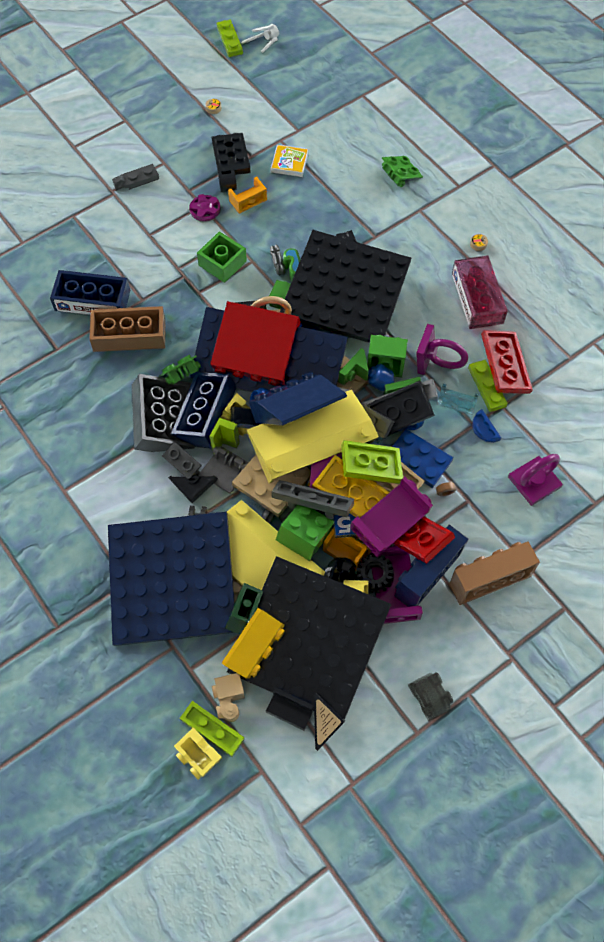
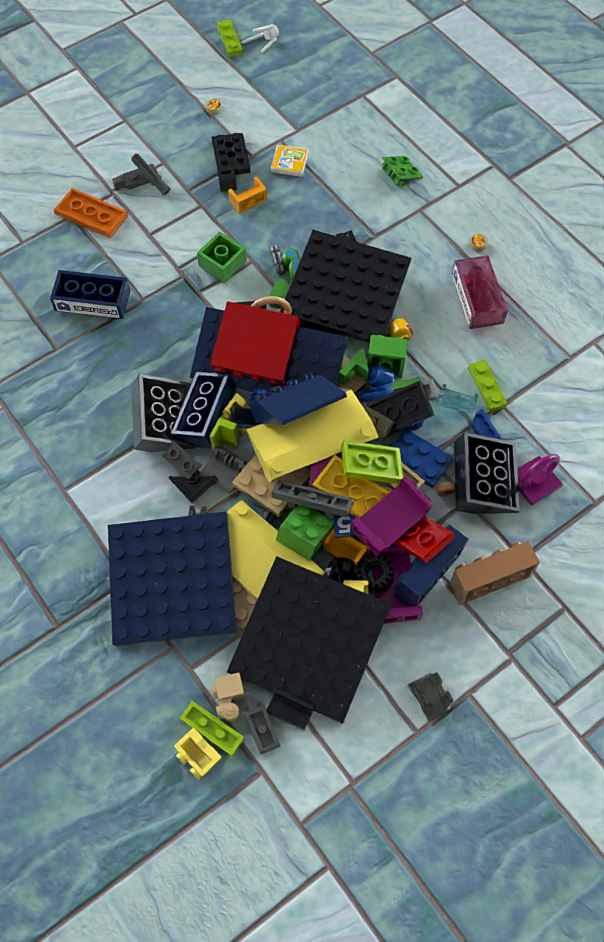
medium nougat brick [90,306,165,352] -> none
bright green hinge [159,355,201,385] -> none
magenta wheel [189,194,221,221] -> none
yellow slope [222,608,285,679] -> none
dark green brick [225,583,263,635] -> none
tile [314,693,345,751] -> none
magenta tile [416,324,468,375] -> none
red tile [481,330,533,394] -> none
none -> orange tile [54,188,129,239]
none -> dark grey axle [131,153,171,196]
none -> dark grey hinge [244,693,281,755]
none -> blue tile [360,384,394,402]
none -> yellow head [387,318,413,343]
none -> black slope [454,432,520,514]

